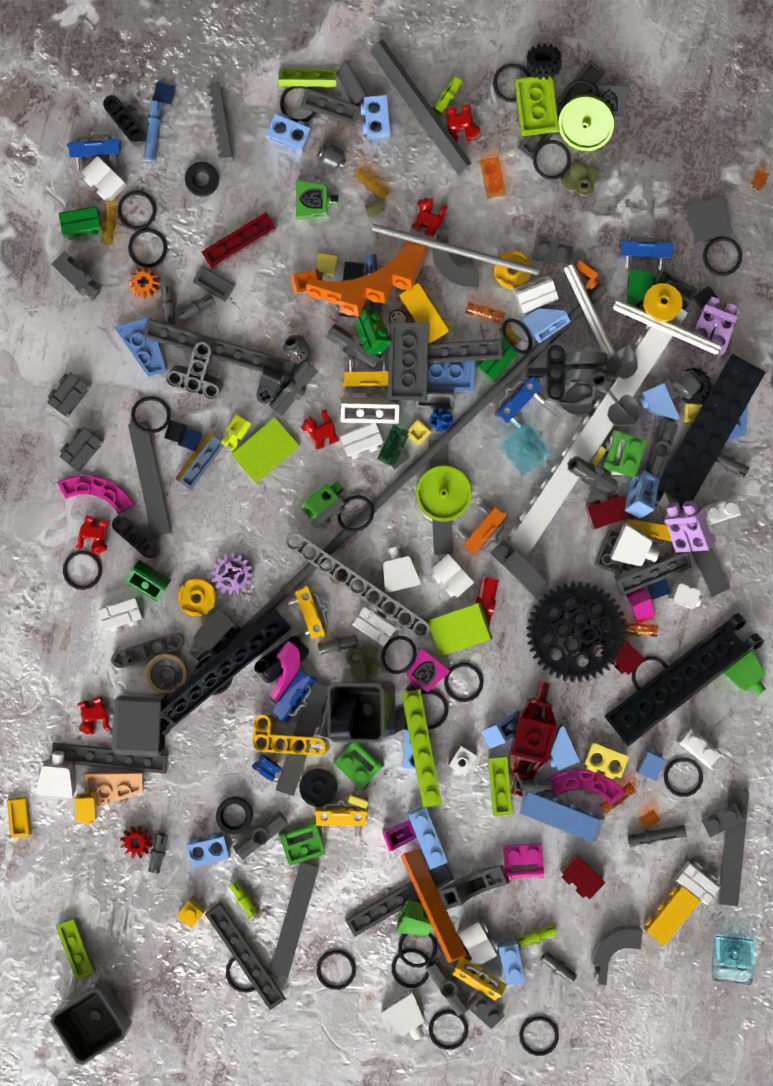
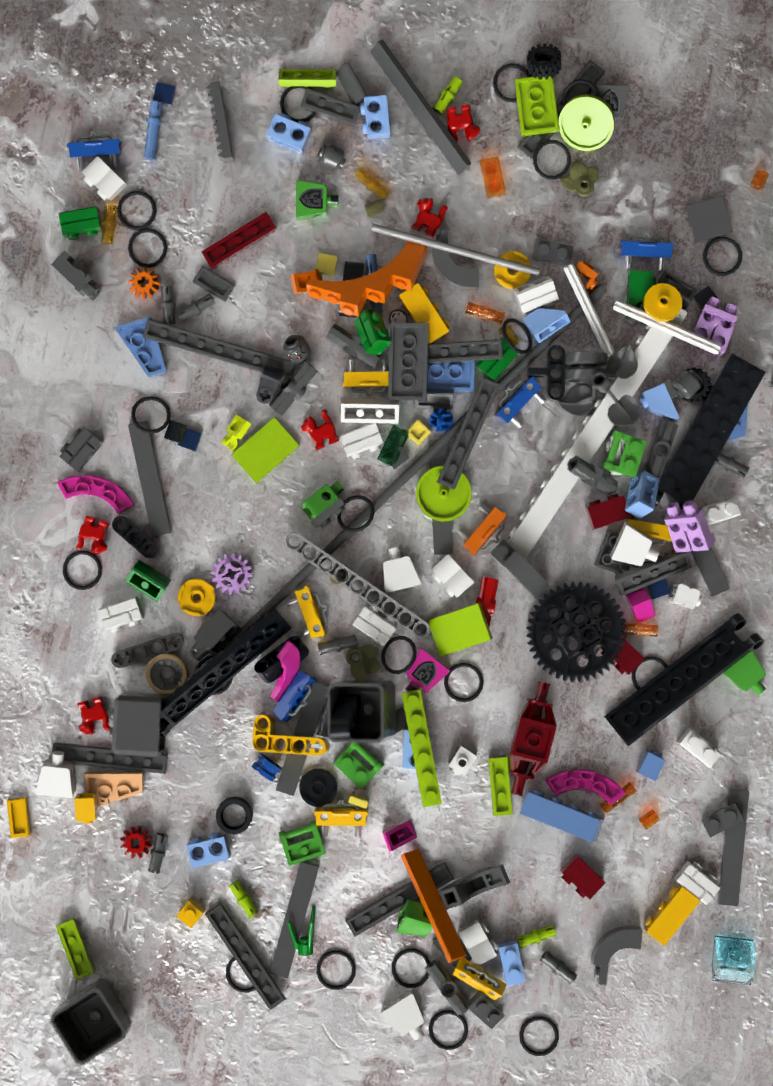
dark grey brick [47,372,91,418] -> none
black beam [103,95,146,146] -> none
dark grey beam [166,336,223,400] -> none
sand blue plate [175,433,225,490] -> none
black tyre [185,162,219,197] -> none
dark grey piece [233,810,289,860] -> none
black piece [398,932,437,968] -> none
light blue brick [408,807,448,870] -> none
black piece [421,690,448,729] -> none
light blue slope [481,710,520,748] -> none
clear light blue slope [498,424,552,477] -> none
dark pink plate [503,843,544,881] -> none
dark grey pin [514,778,552,793] -> none
light blue slope [549,725,579,771] -> none
light yellow brick [583,741,629,780] -> none
light yellow tile [589,446,607,466] -> none
dark grey pin [627,825,687,847] -> none
black piece [664,758,703,797] -> none
light yellow tile [683,403,703,423] -> none
none -> green plant [287,906,316,956]
none -> dark grey tile [437,377,500,490]

